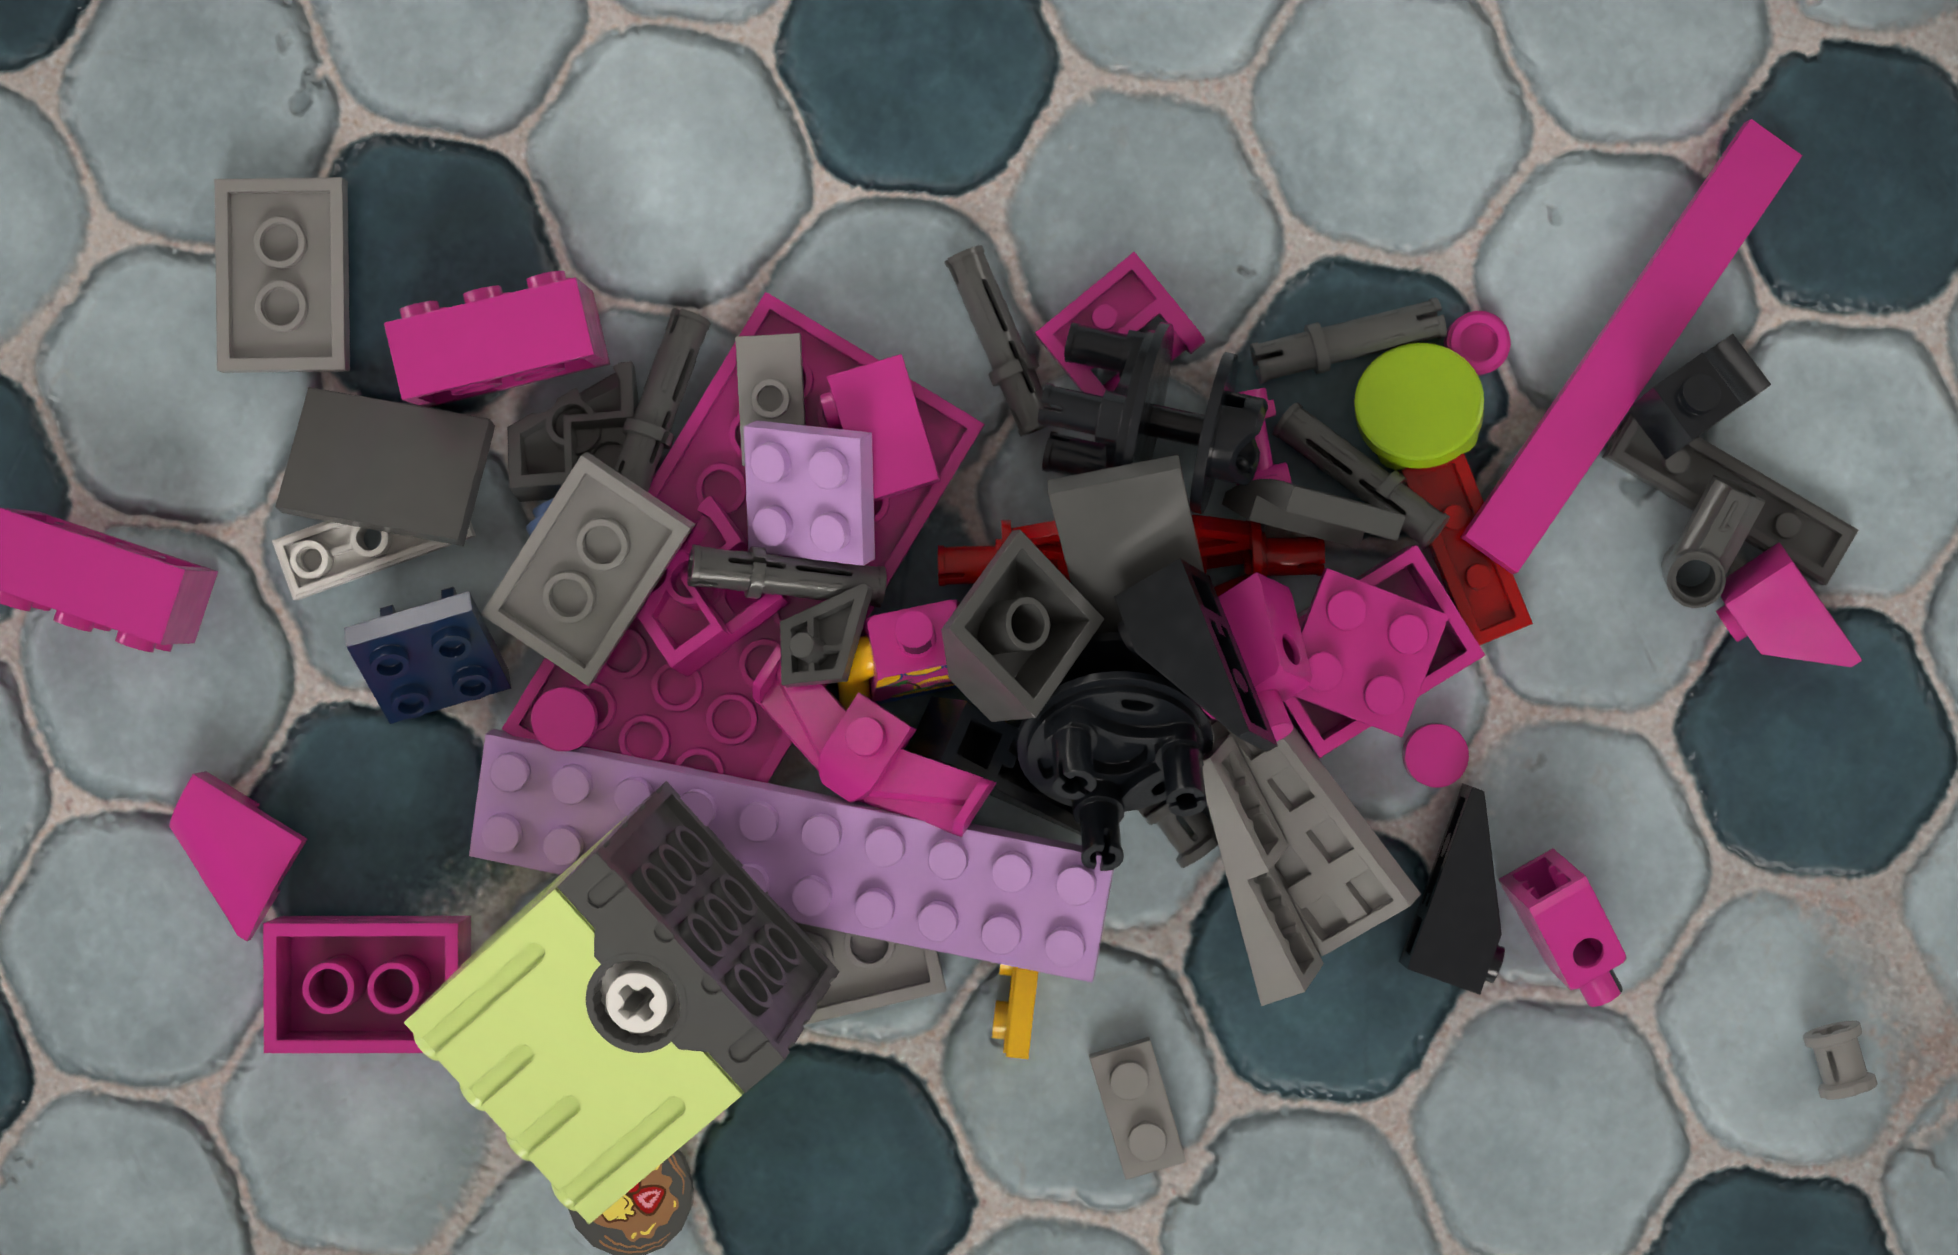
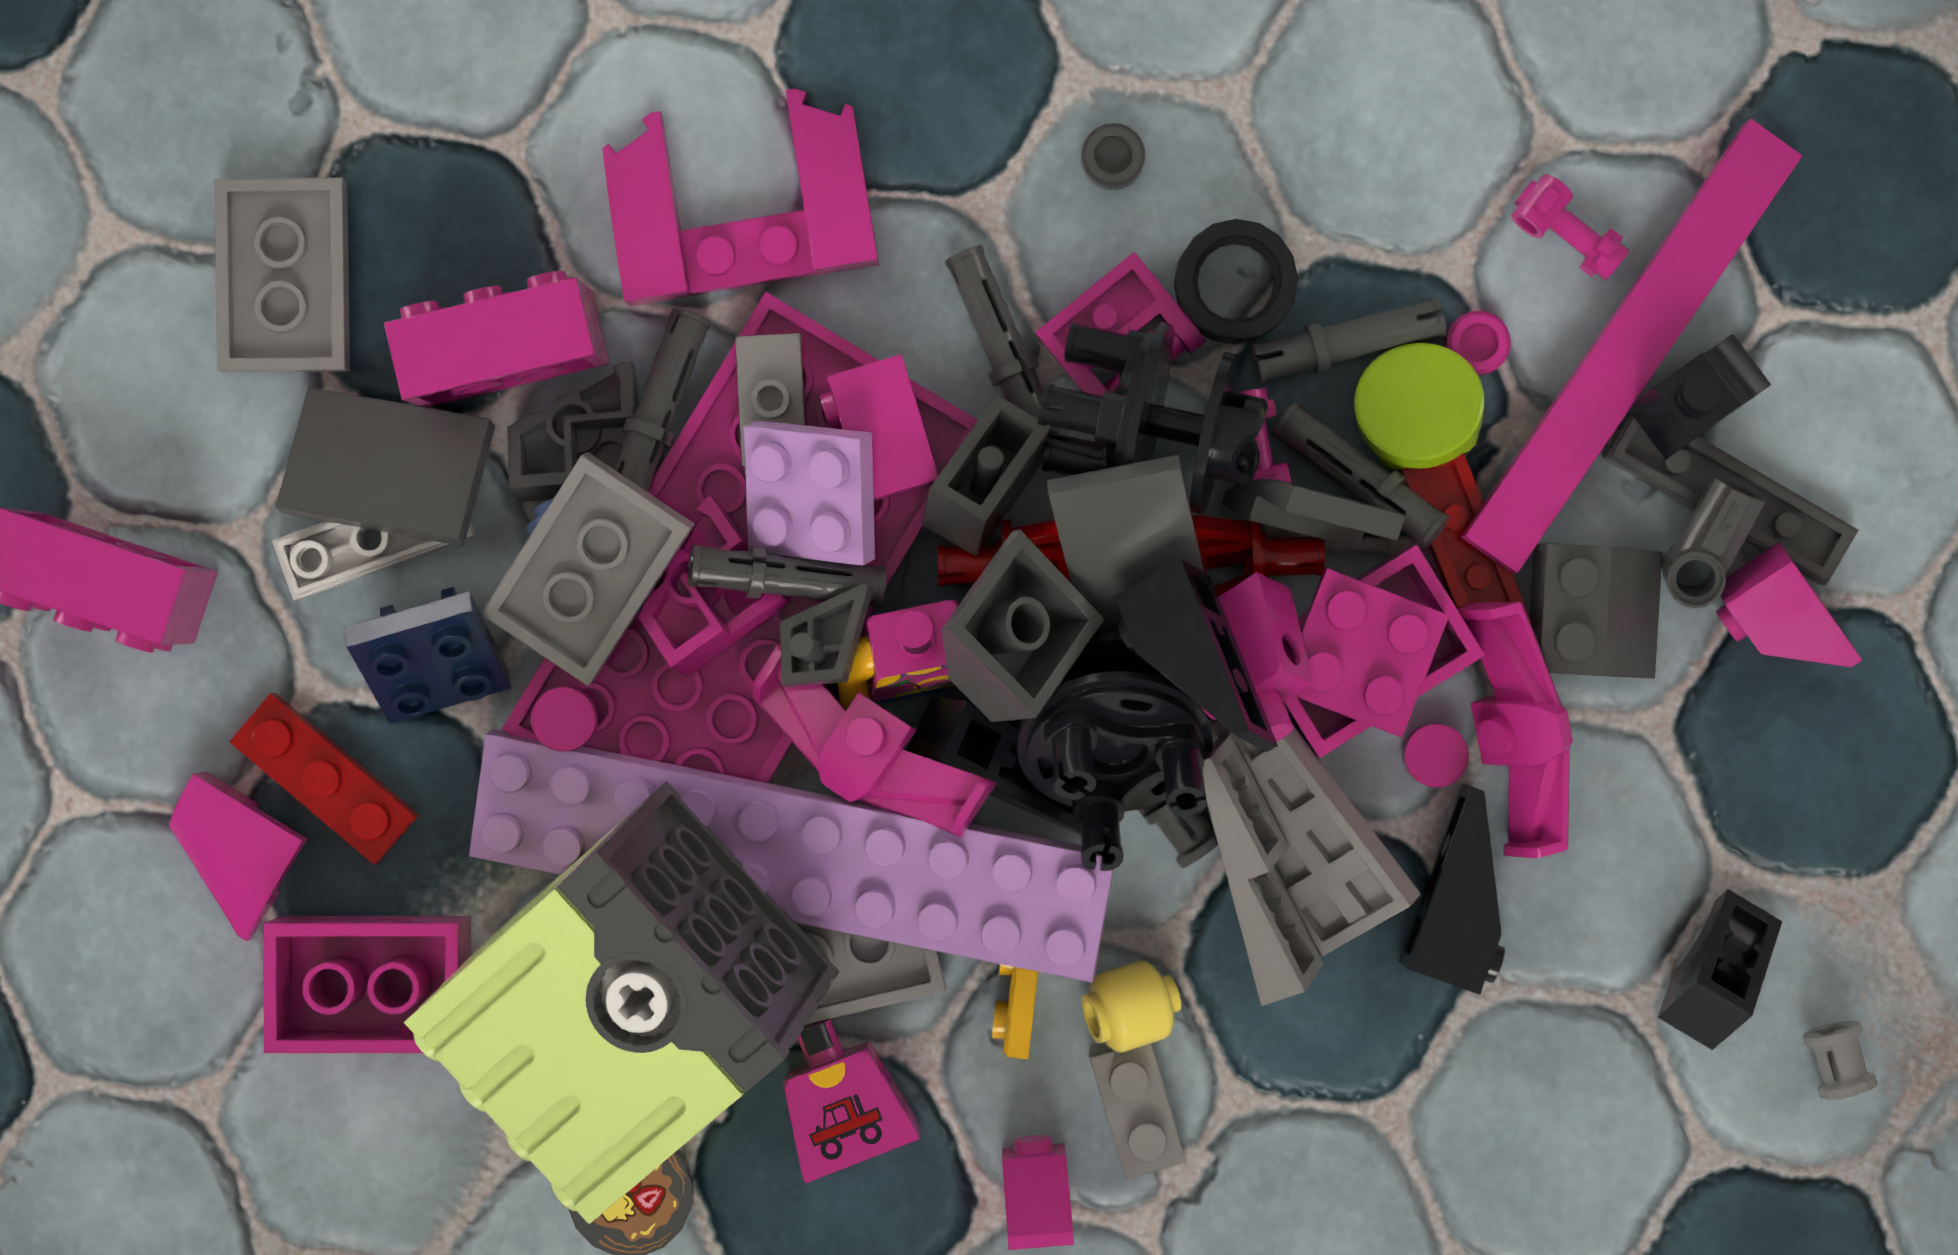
dark pink torso [1498,848,1627,1007] -> none
none -> red plate [229,693,420,865]
none -> dark pink wedge [602,89,879,306]
none -> dark pink torso [783,1019,921,1184]
none -> dark grey brick [922,394,1052,557]
none -> dark pink slope [1002,1135,1074,1250]
none -> dark grey tile [1081,123,1145,190]
none -> light yellow head [1082,960,1181,1053]
none -> black tyre [1174,219,1298,345]
none -> dark pink plate [1457,602,1573,858]
none -> dark pink bar [1511,174,1630,280]
none -> dark grey slope [1529,543,1663,679]
none -> black arch [1658,889,1782,1050]

